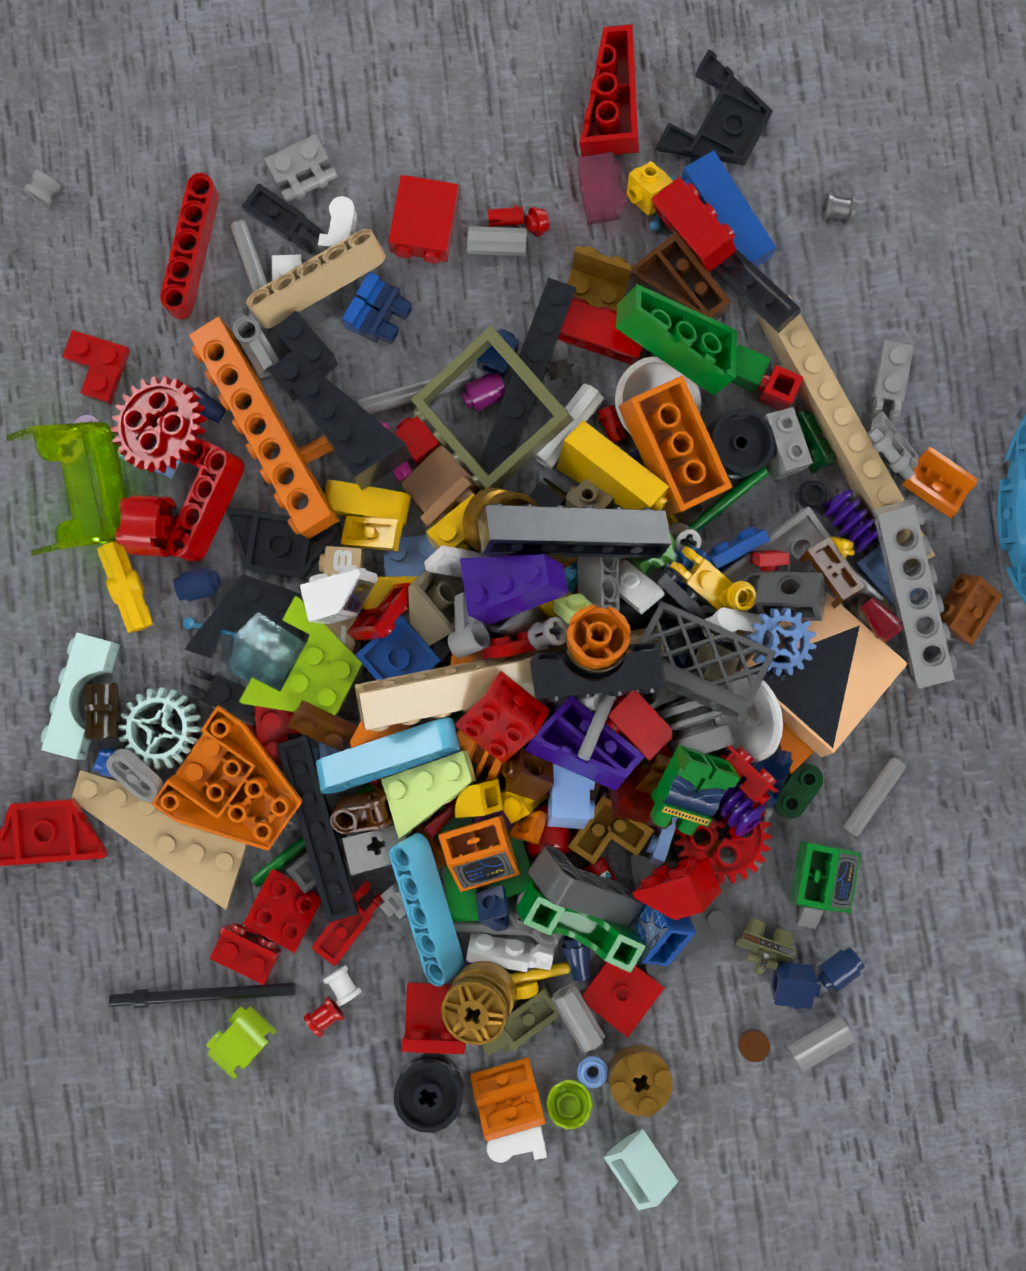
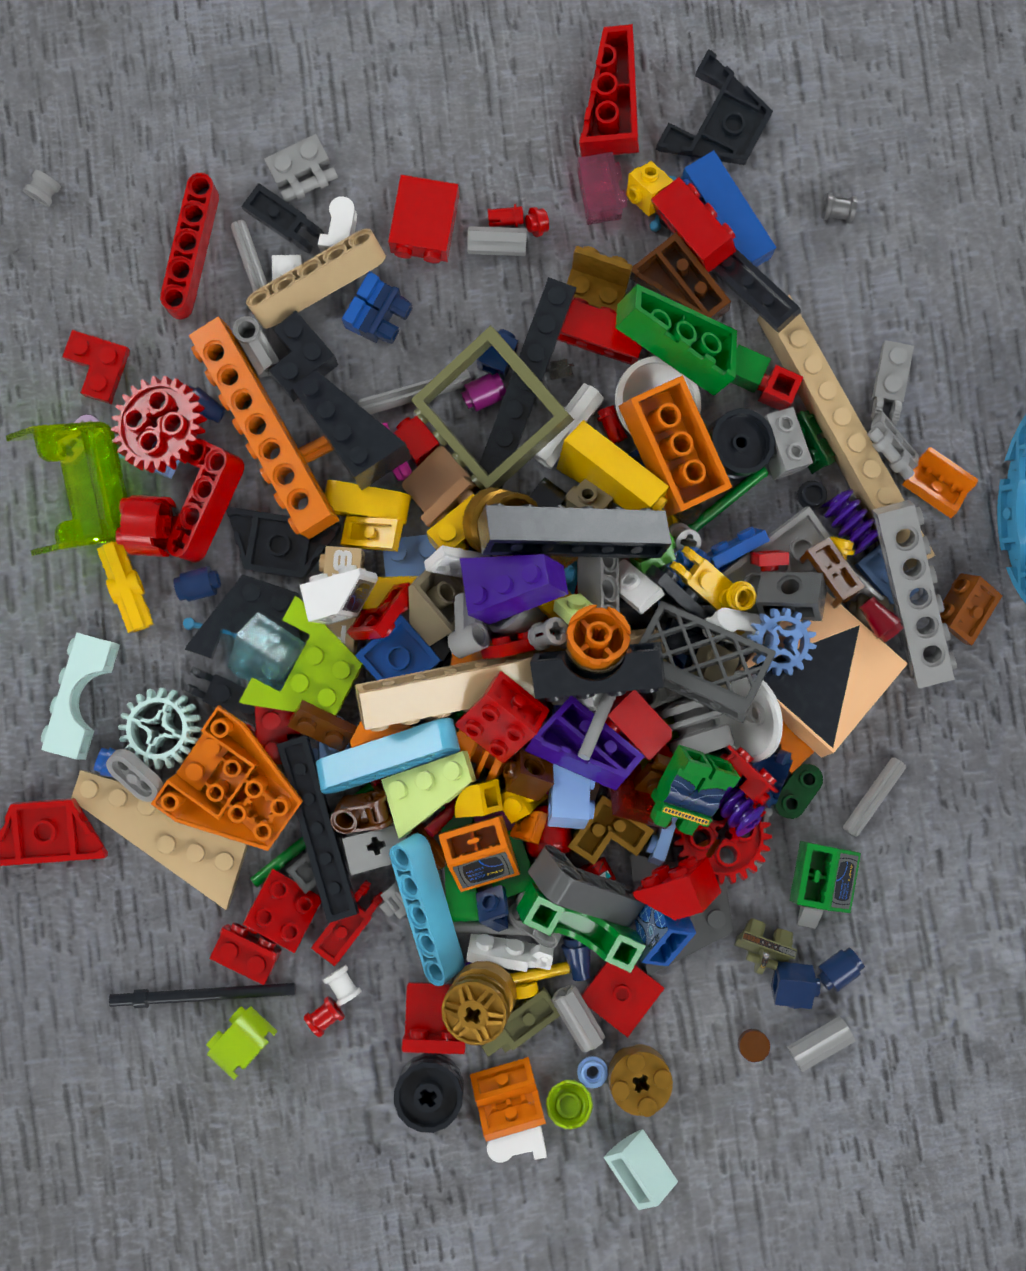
dark brown hips [85,683,118,740] -> none

